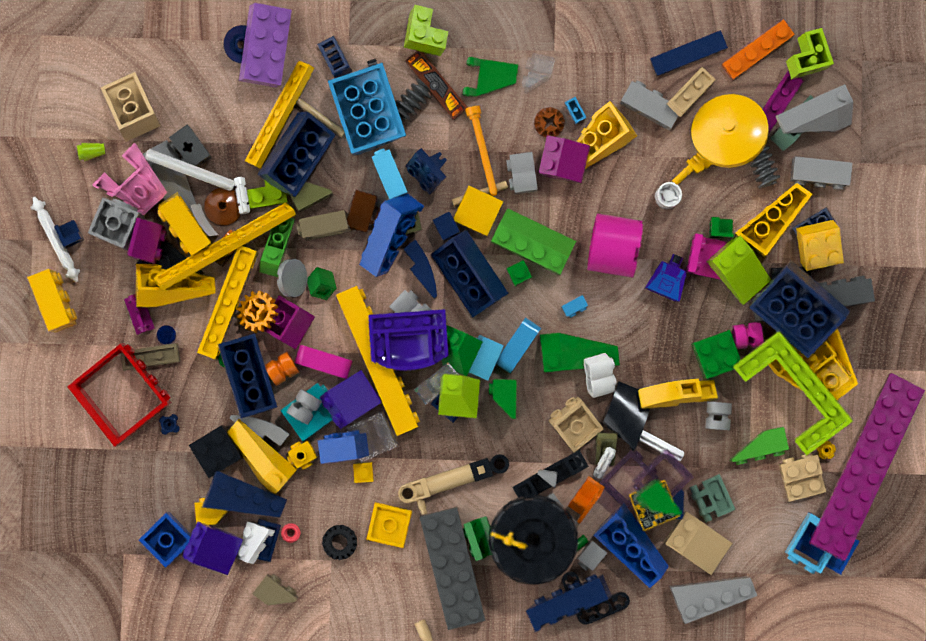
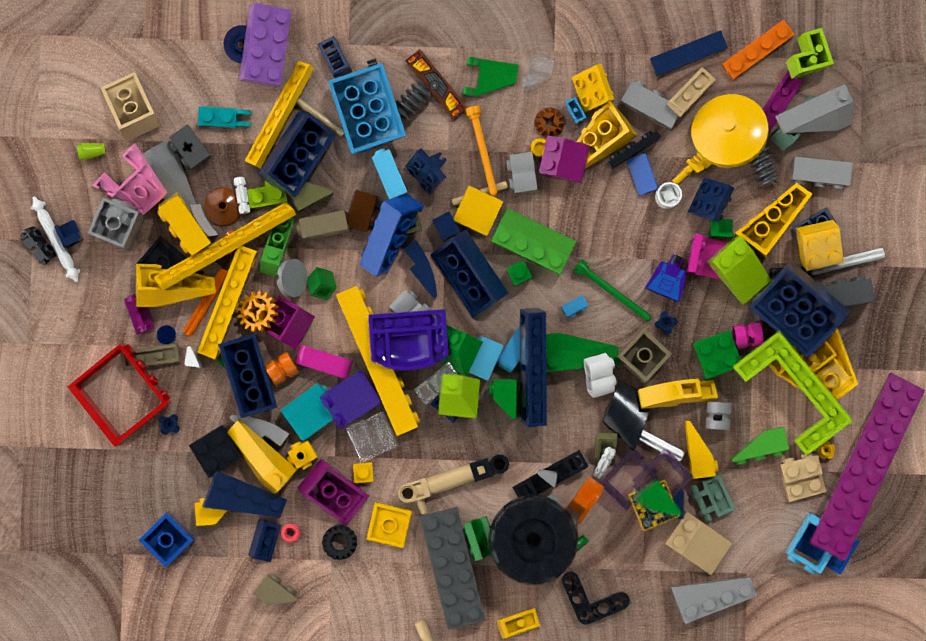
yellow brick [27,269,78,333] -> none
magenta slope [127,218,167,264] -> none
white axle [145,149,234,191] -> none
dark purple brick [182,522,243,575] -> none
white wing [237,521,274,564] -> none
light grey wheel [287,389,322,425] -> none
blue brick [318,430,369,464] -> none
lime brick [404,5,449,56] -> none
yellow piece [491,532,527,549] -> none
dark blue wedge [526,574,612,632] -> none
tan plate [548,397,604,452] -> none
light grey brick [577,540,607,571] -> none
dark pink brick [587,213,643,278] -> none
blue wedge [594,503,669,588] -> none
none -> black hinge [20,226,57,265]
none -> orange axle [183,268,228,337]
none -> white slope [185,346,204,368]
none -> teal hinge [198,106,252,128]
none -> magenta slope [297,458,370,526]
none -> yellow slope [496,608,541,639]
none -> dark blue piece [520,308,547,427]
none -> yellow tile [530,138,546,158]
none -> yellow plate [572,63,614,113]
none -> green piece [573,259,652,321]
none -> black plate [607,131,661,170]
none -> dark tan brick [615,328,672,383]
none -> blue slope [627,153,658,196]
none -> dark blue plate [655,312,678,334]
none -> yellow slope [684,421,718,479]
none -> dark blue plate [688,178,734,223]
none -> white axle [811,248,885,275]

